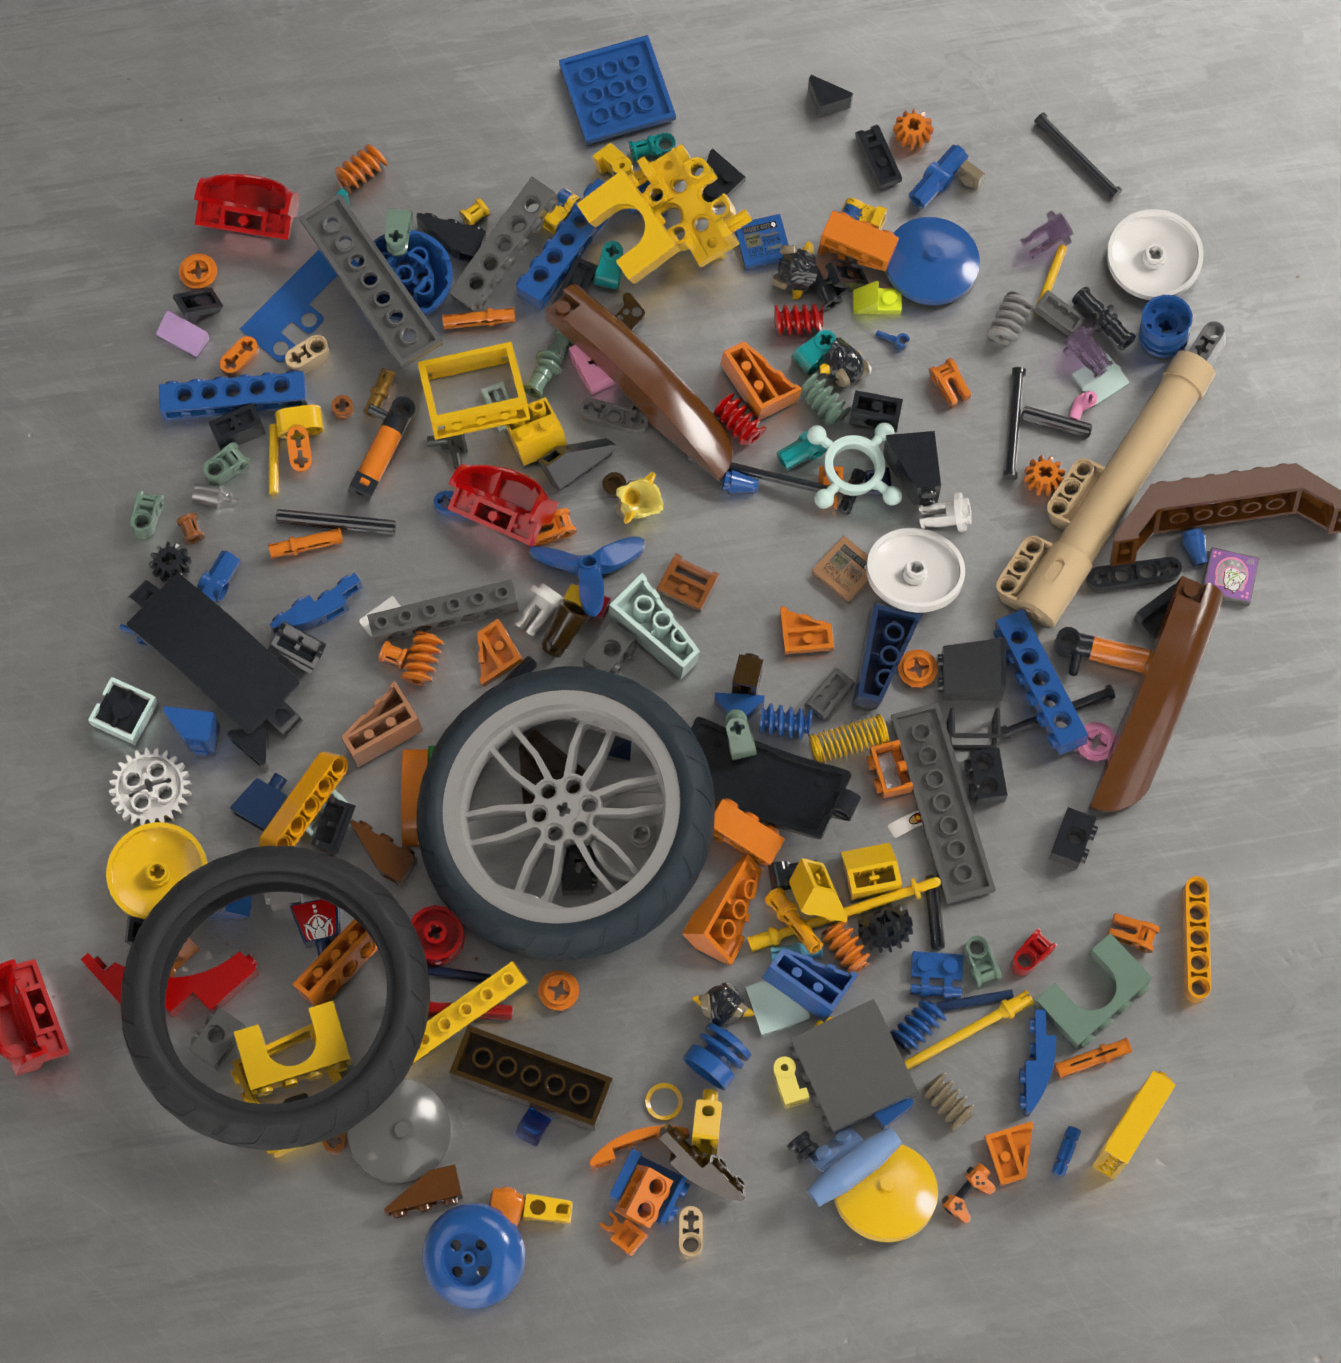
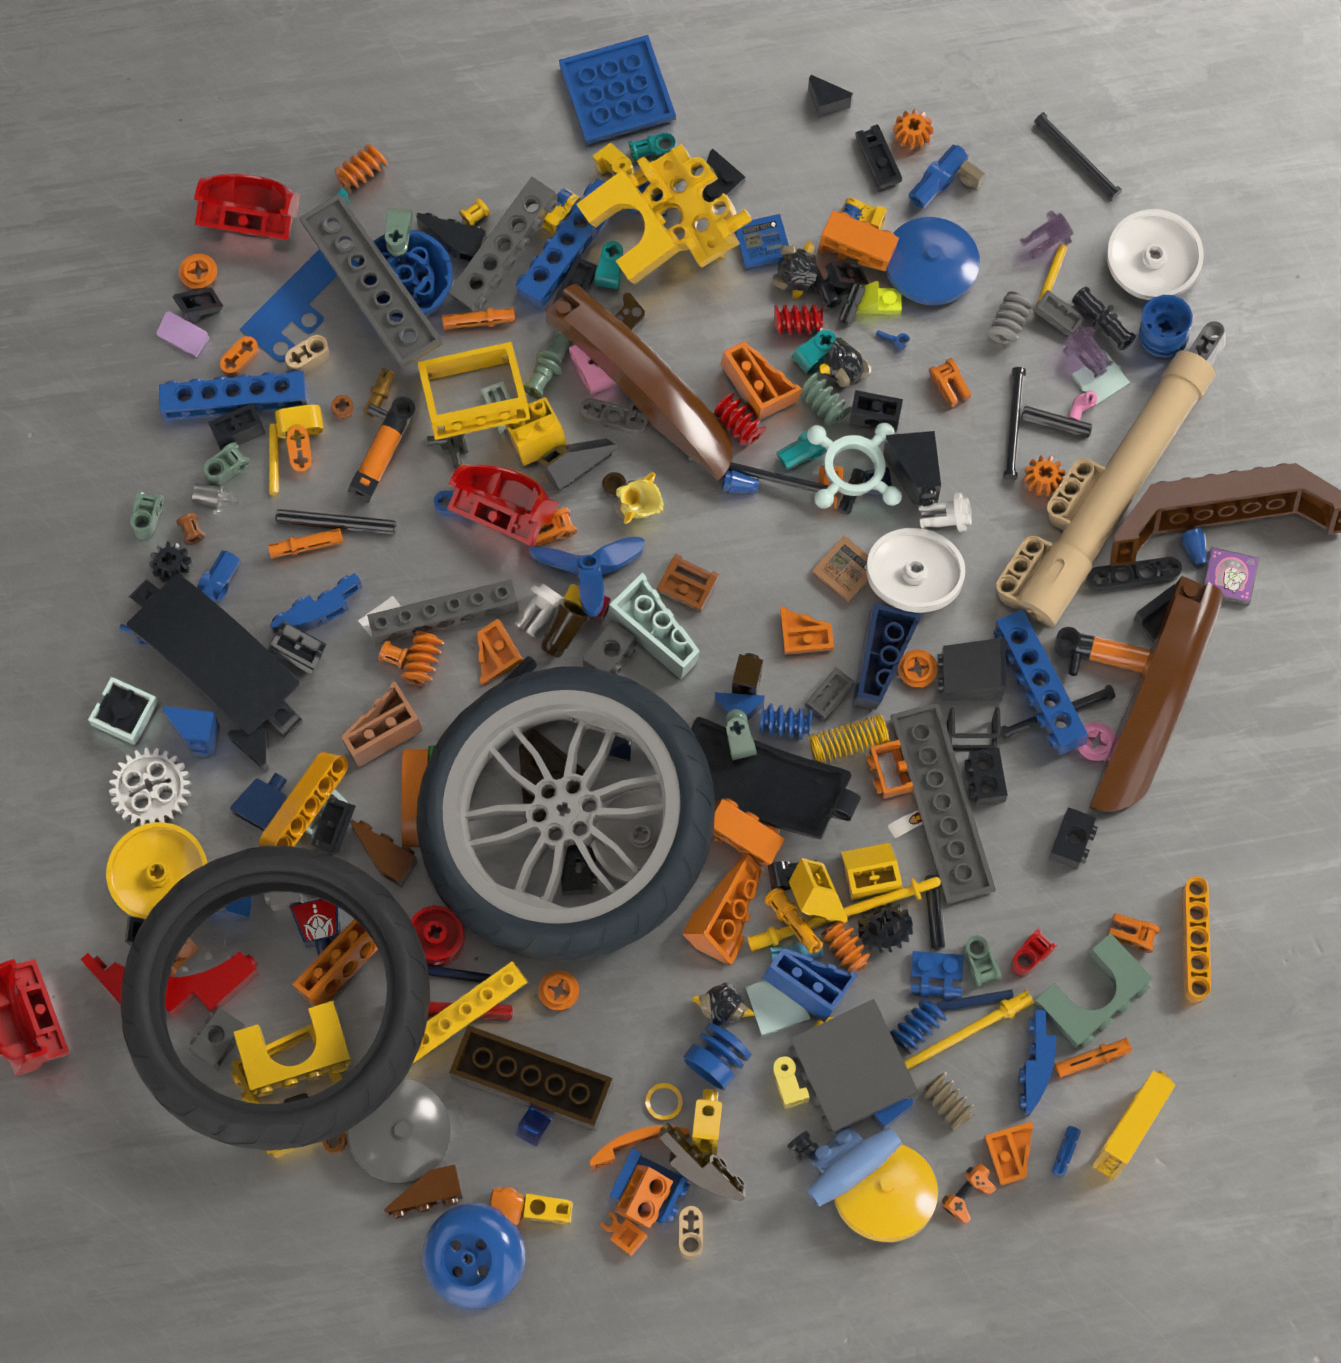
none -> black piece [839,283,865,324]

